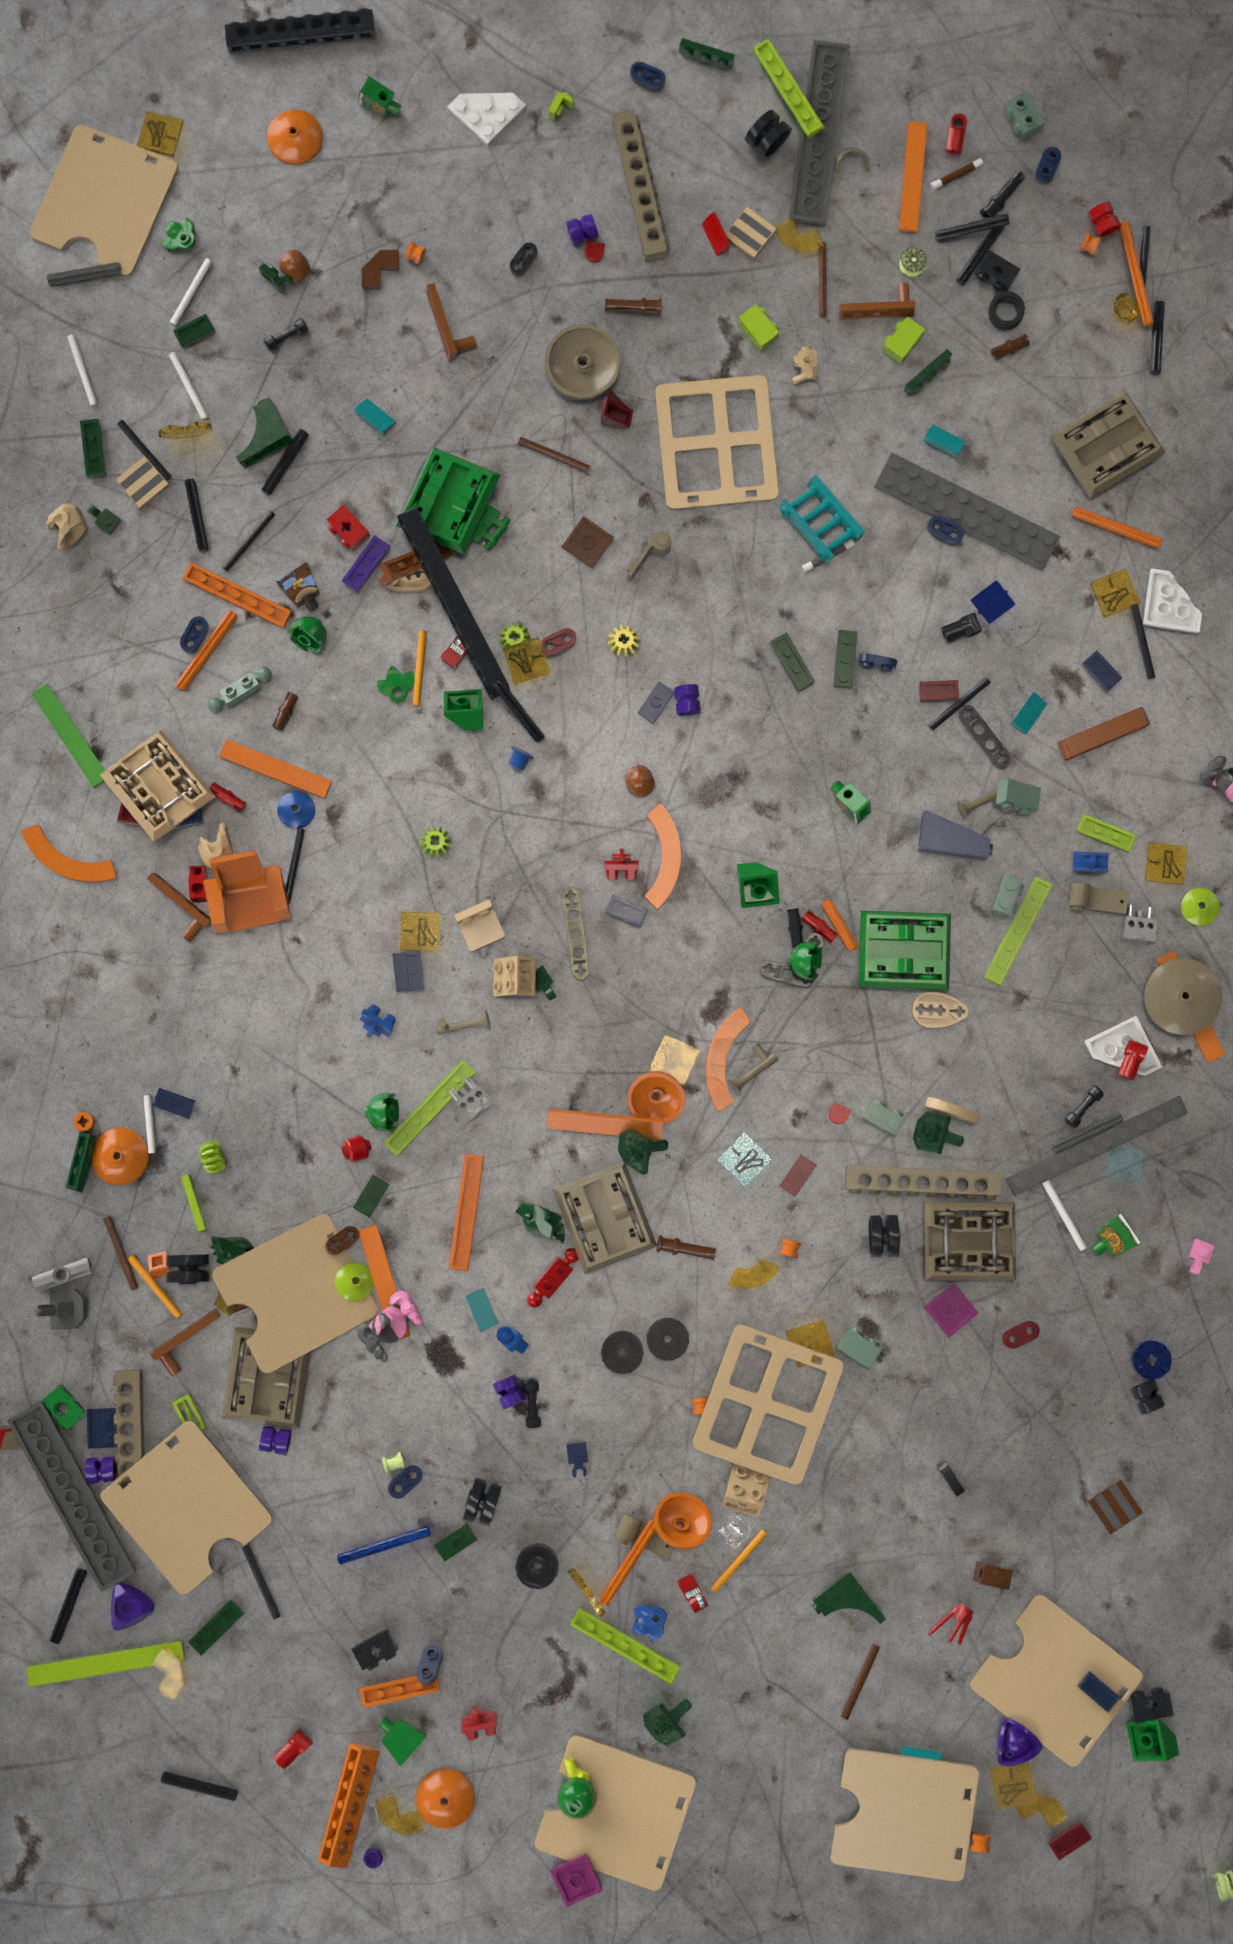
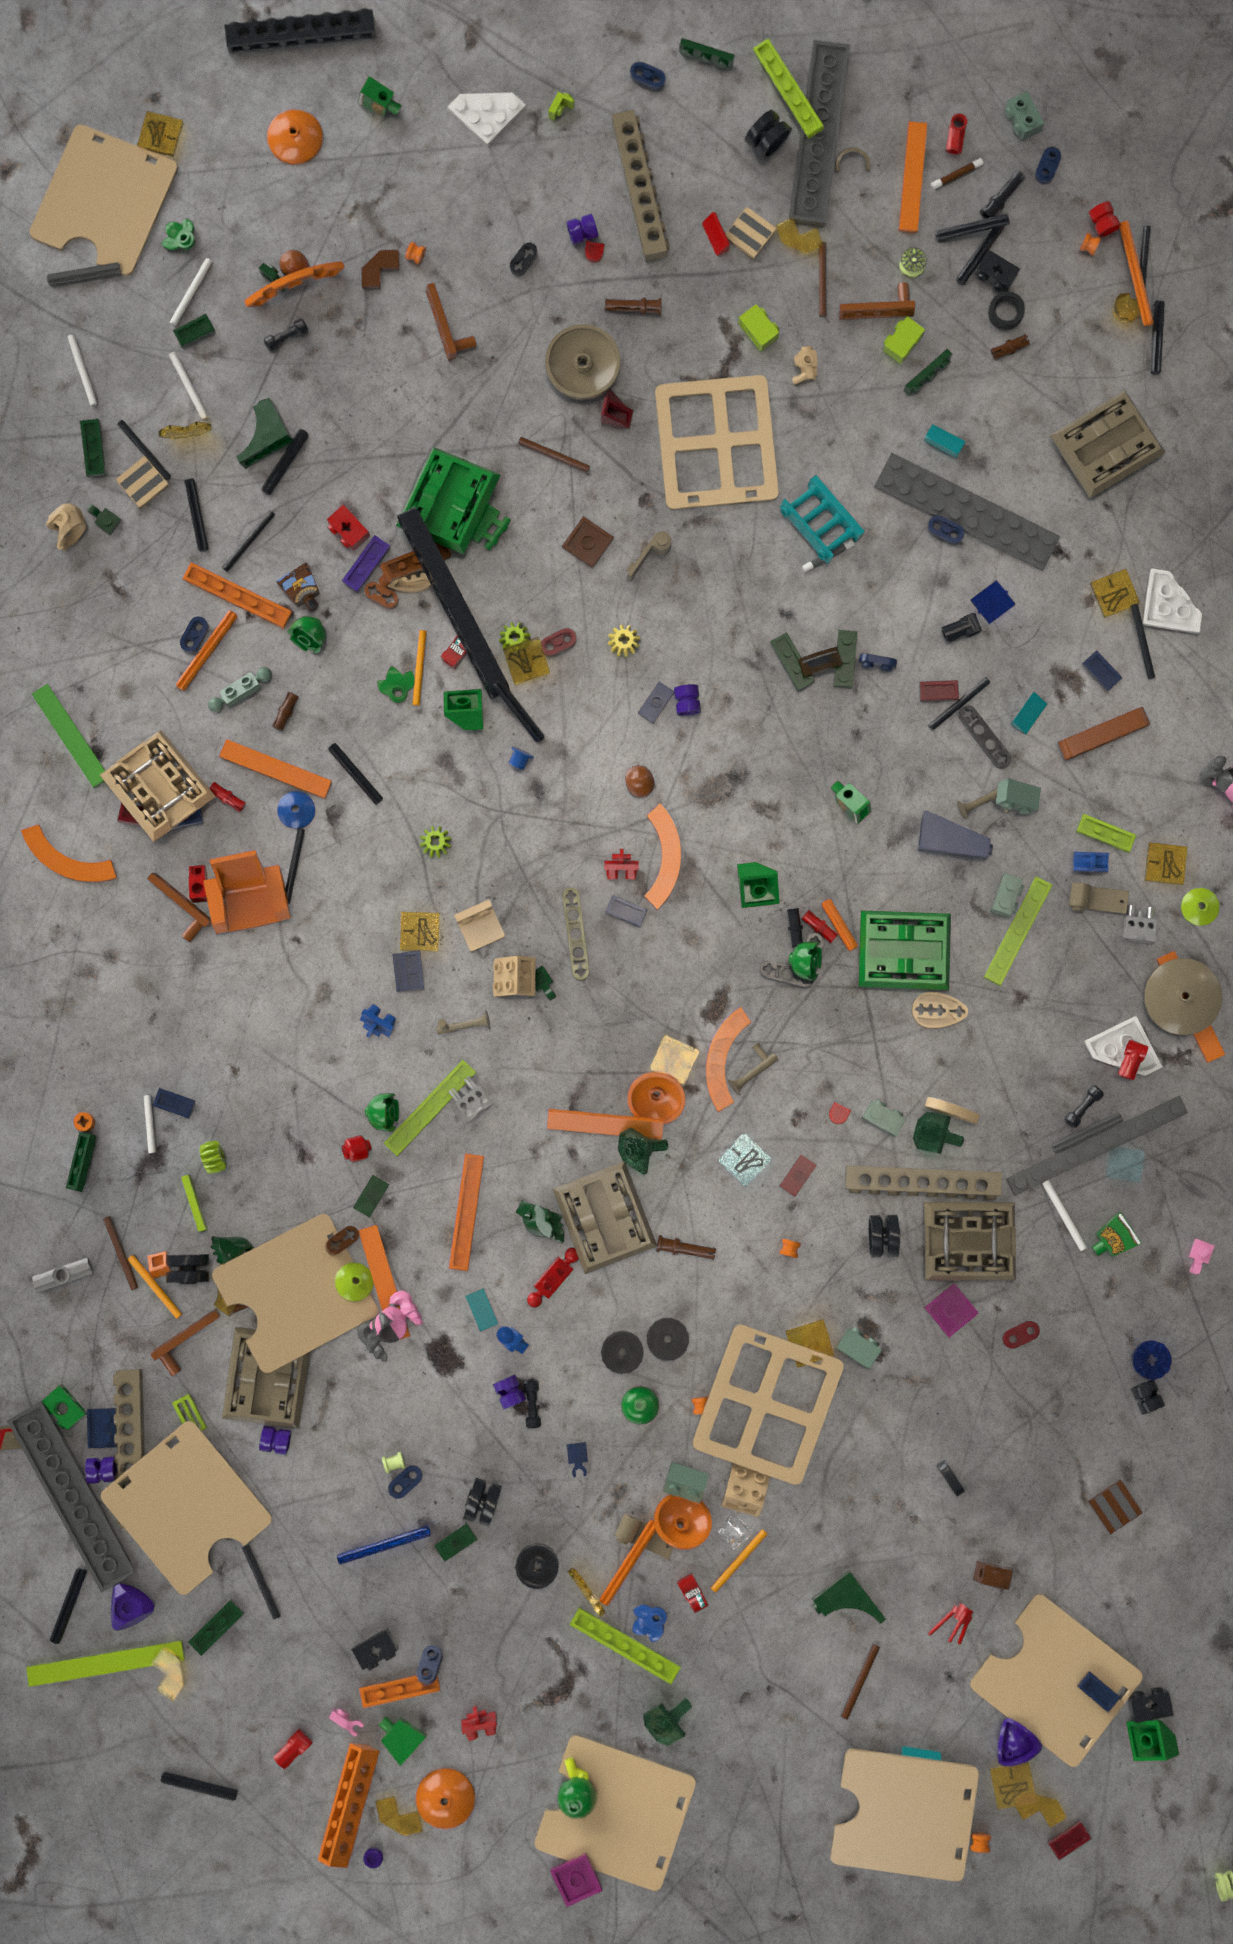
dark grey piece [35,1289,86,1329] -> none
orange dish [91,1127,149,1185] -> none
tan helmet [197,822,234,869] -> none
teal slope [354,398,396,435] -> none
clear yellow tile [728,1258,779,1289] -> none
orange axle [1072,506,1162,549] -> none
none -> orange tile [244,261,345,307]
none -> black axle [328,743,383,805]
none -> bright pink plate [329,1708,364,1736]
none -> dark orange beam [364,582,399,609]
none -> green cylinder [621,1386,660,1425]
none -> sand green brick [663,1462,709,1503]
none -> dark brown slope [798,647,843,677]

